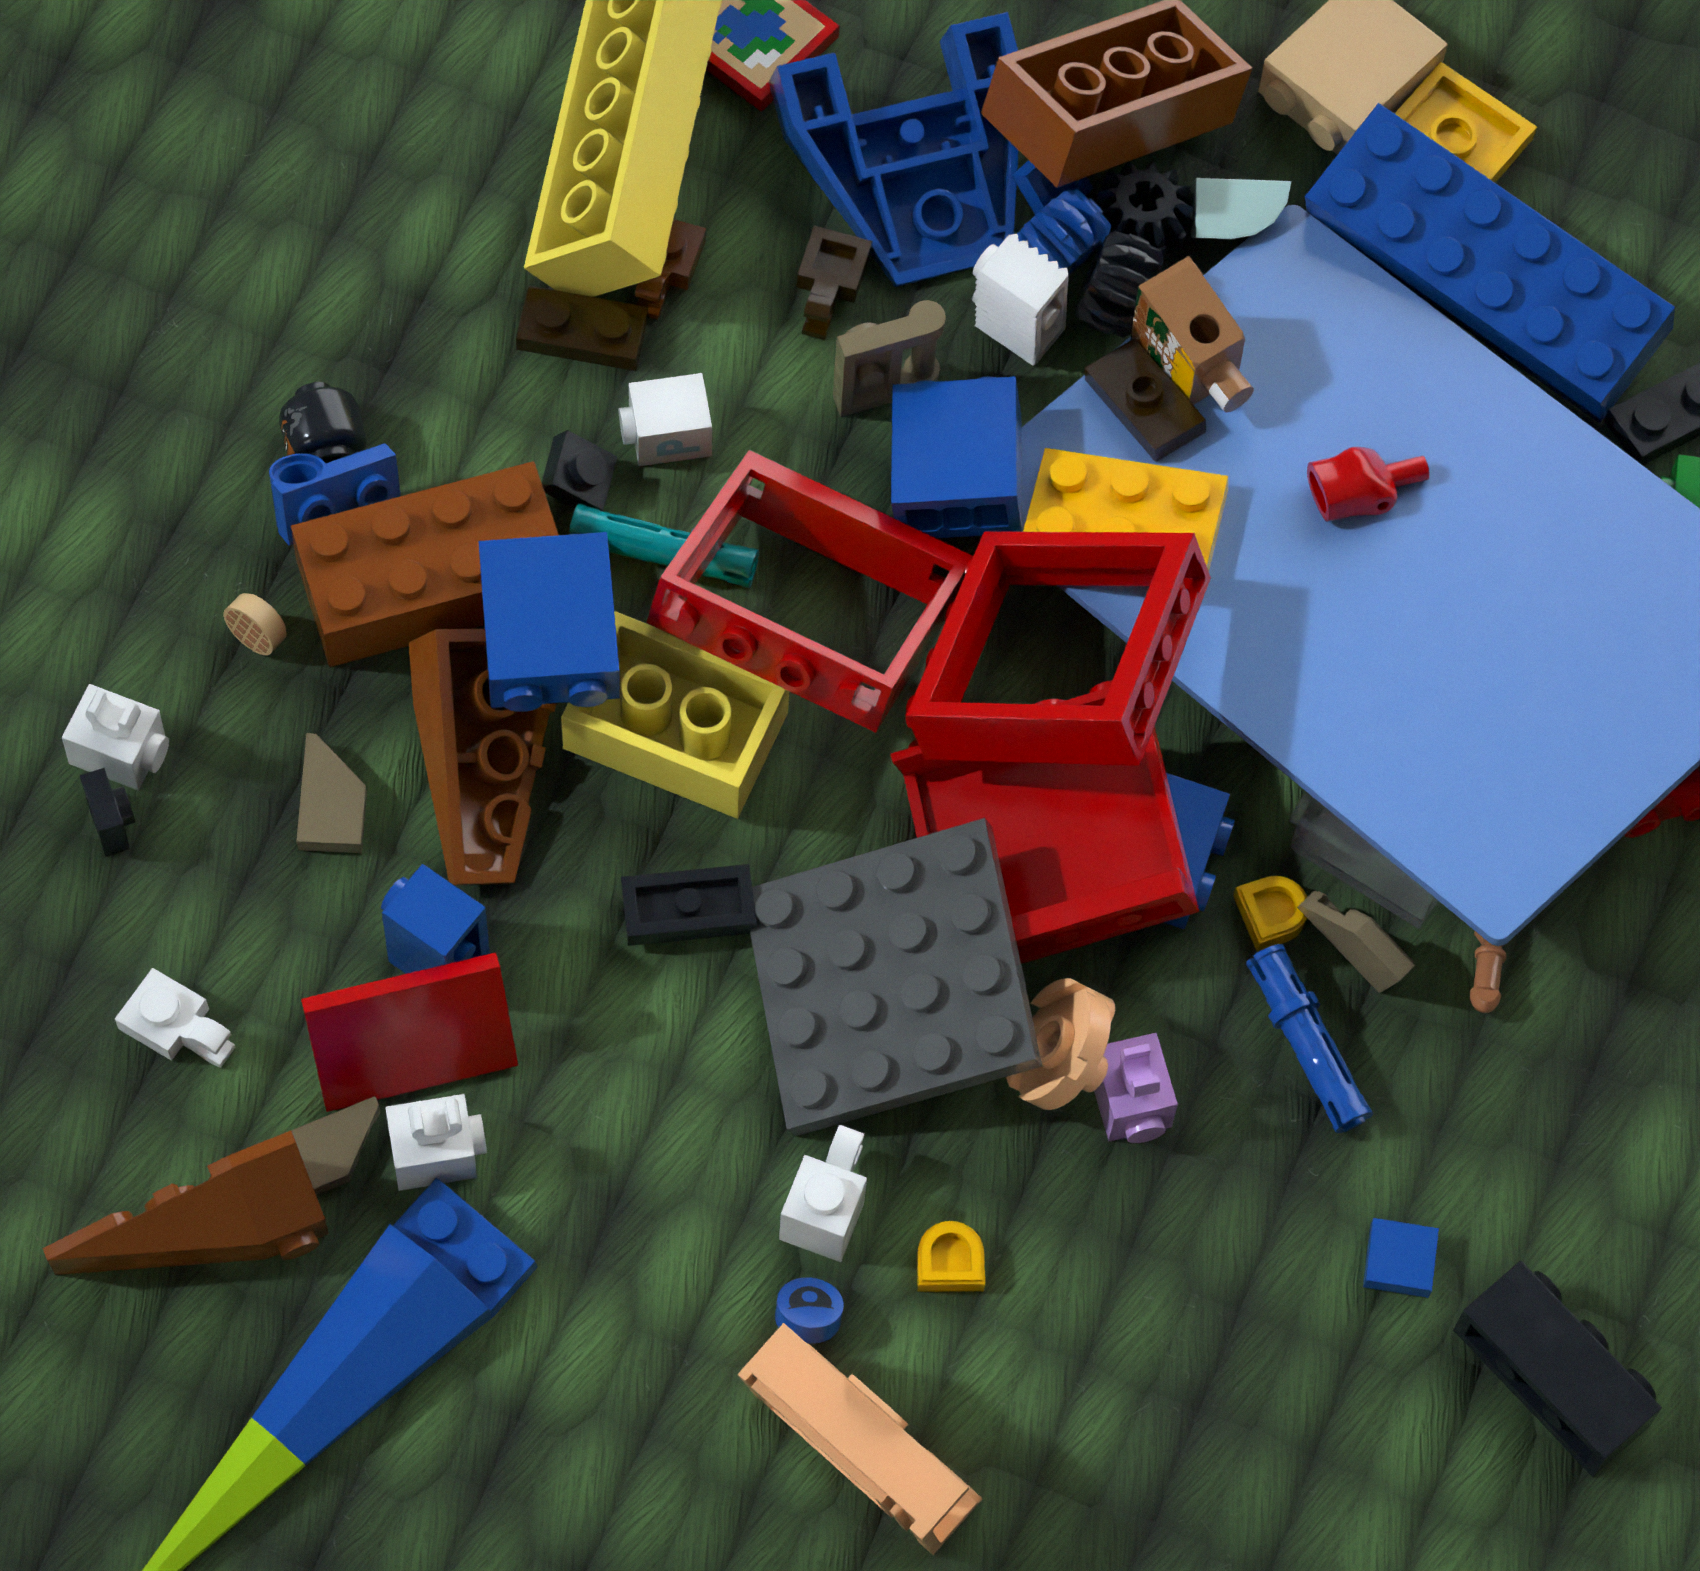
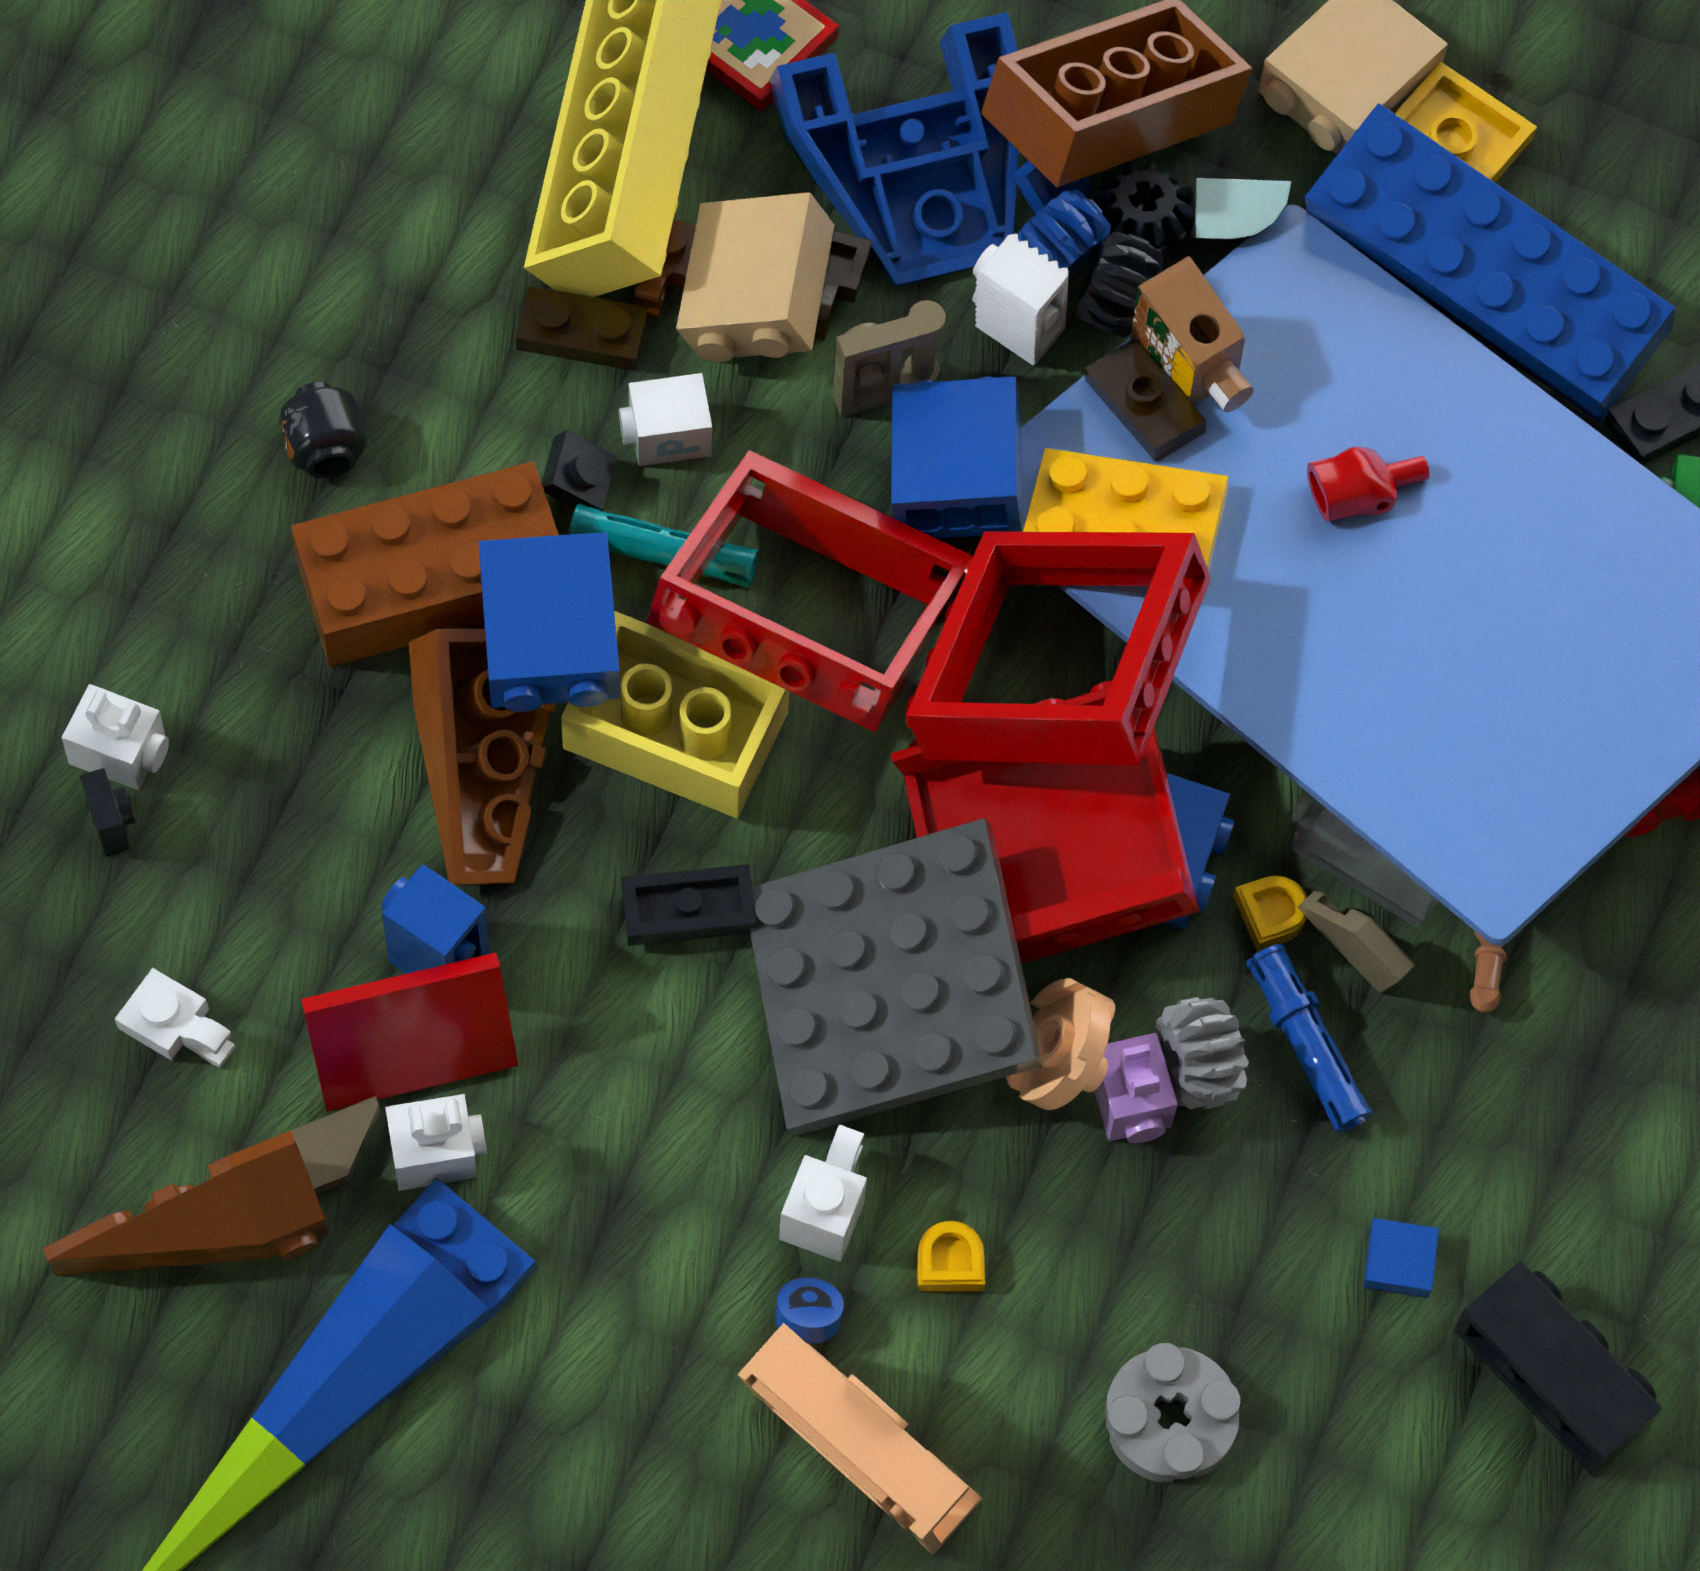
tan tile [223,593,287,655] -> none
blue plate [269,443,401,546] -> none
dark tan tile [296,733,367,853] -> none
none -> tan brick [676,192,834,362]
none -> light grey plate [1105,1343,1240,1483]
none -> light grey gear [1155,997,1249,1110]

